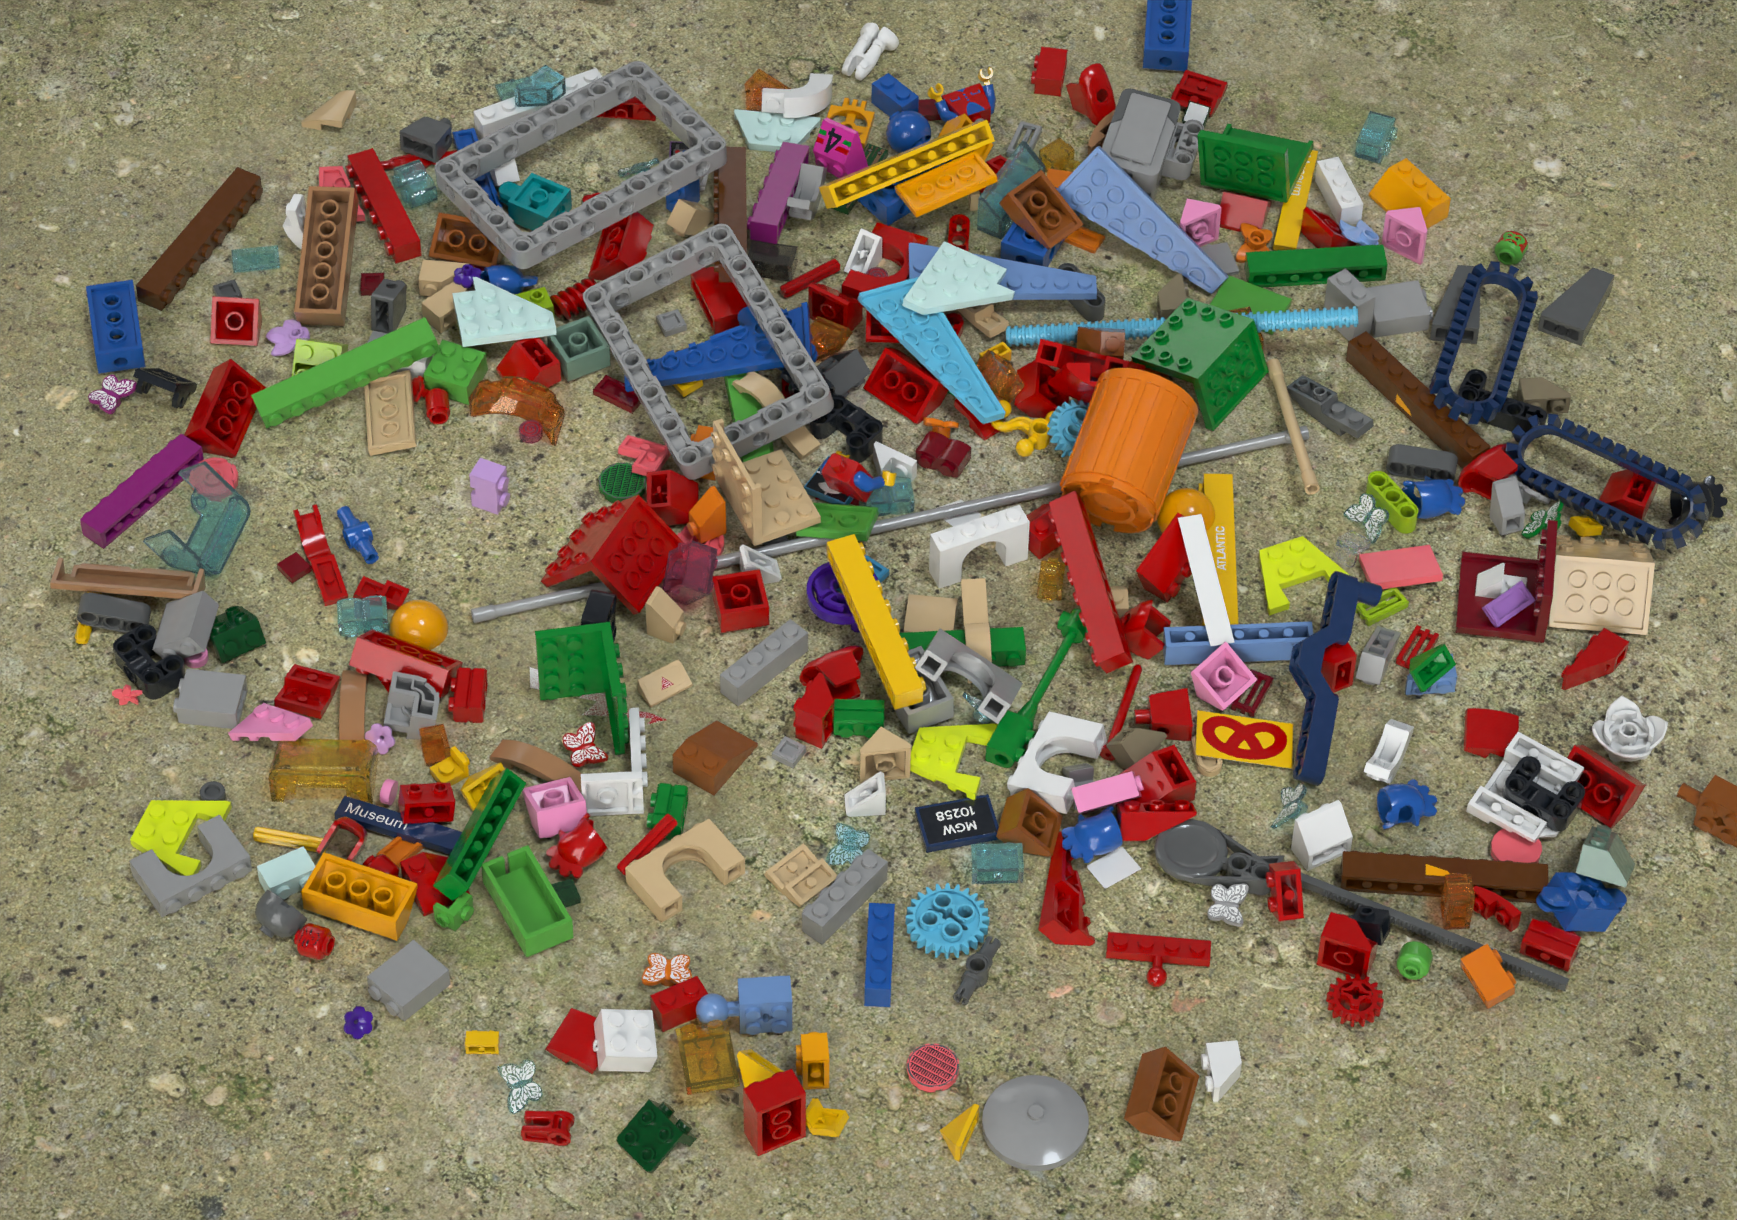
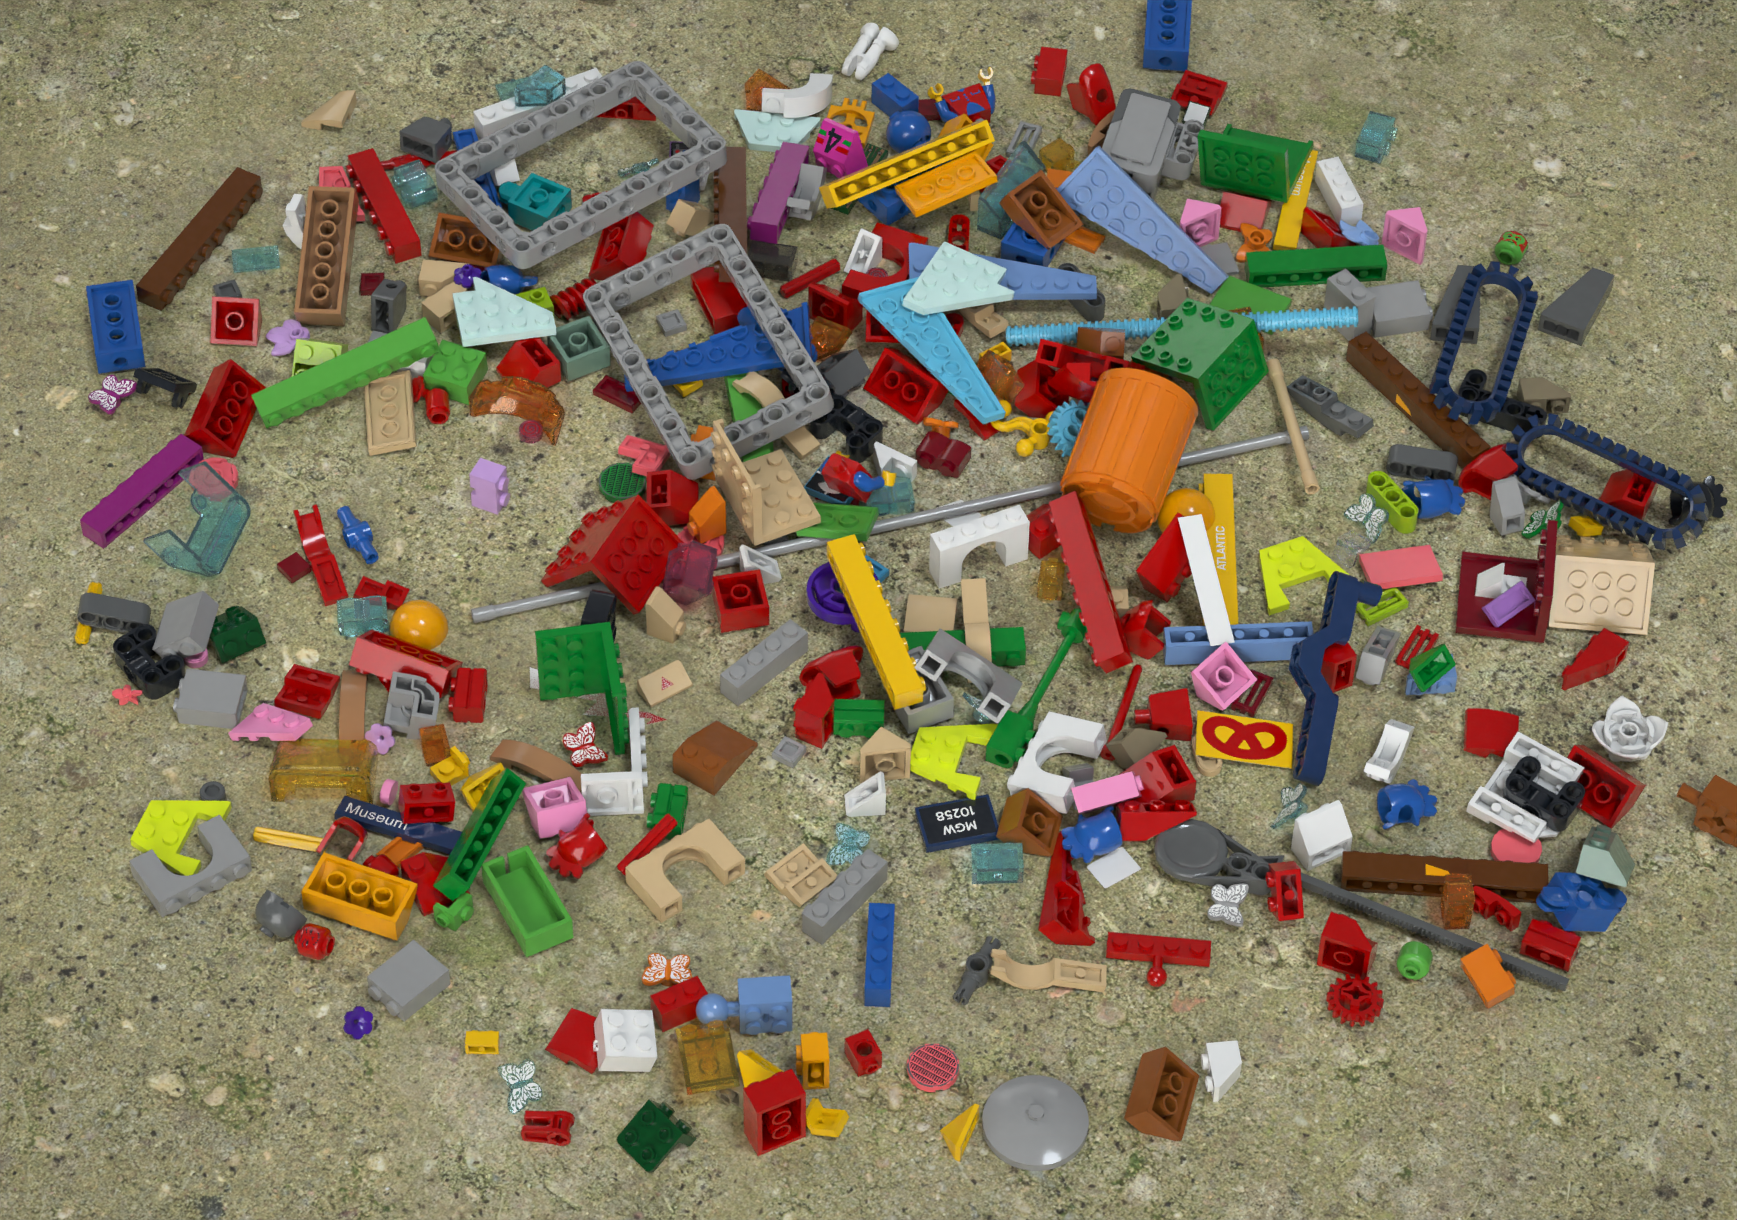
medium nougat slope [50,558,206,599] -> none
light aqua brick [257,846,315,900] -> none
clear green tile [551,878,581,908] -> none
medium azure gear [905,883,989,959] -> none
black brick [1350,906,1390,946] -> none
light orange slope [1369,158,1451,229] -> none
none -> red brick [844,1029,882,1077]
none -> tan piece [990,949,1107,993]

